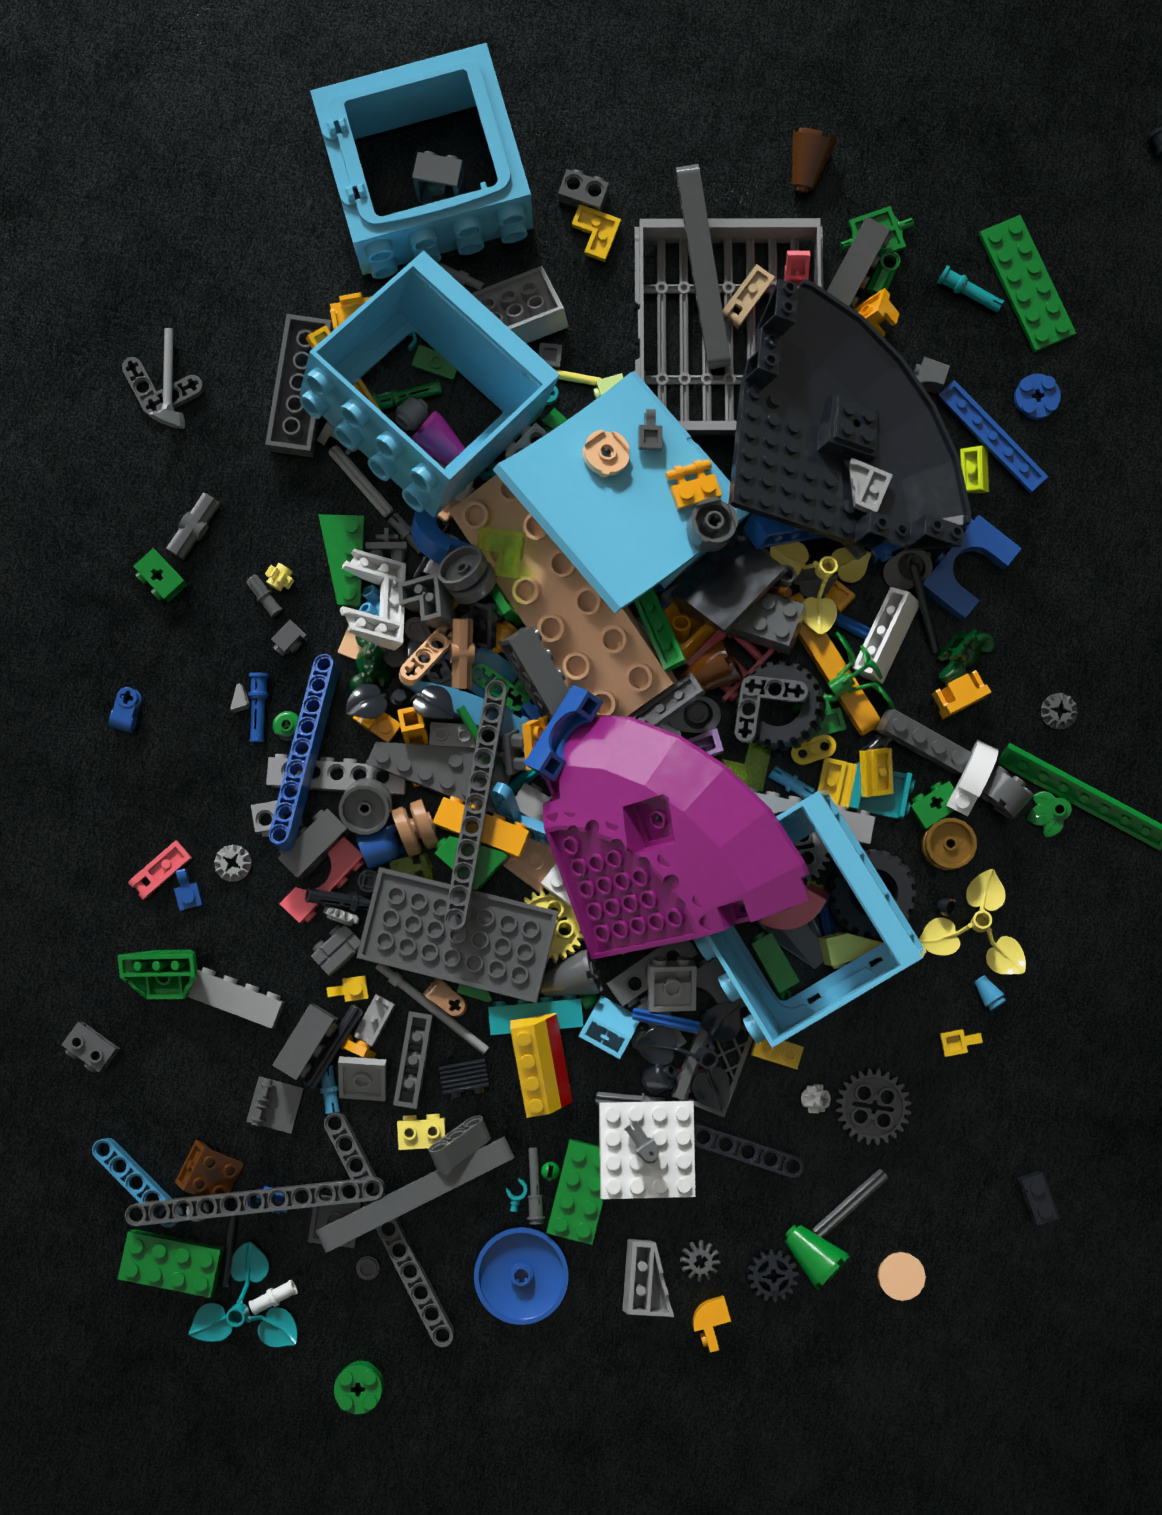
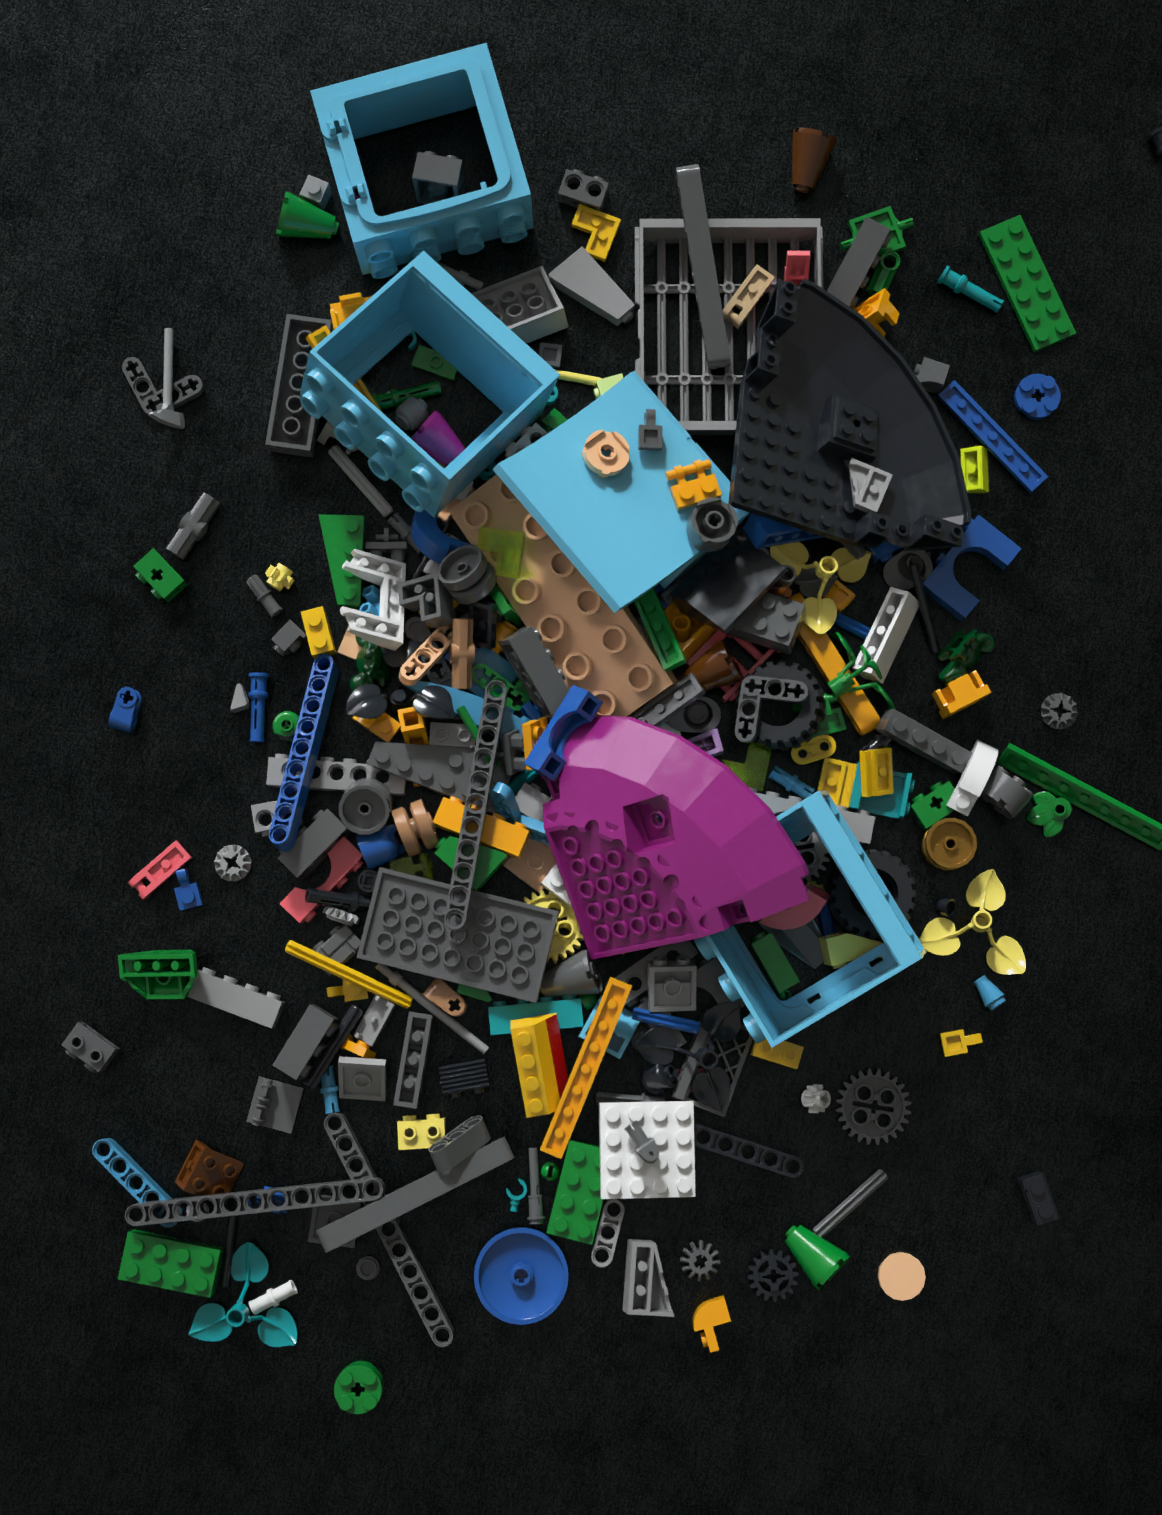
none -> green cone [275,191,339,239]
none -> yellow axle [285,940,413,1009]
none -> light grey brick [299,175,332,210]
none -> yellow brick [301,606,337,659]
none -> light orange plate [540,977,632,1159]
none -> light grey slope [548,247,635,326]
none -> light grey beam [591,1199,624,1267]

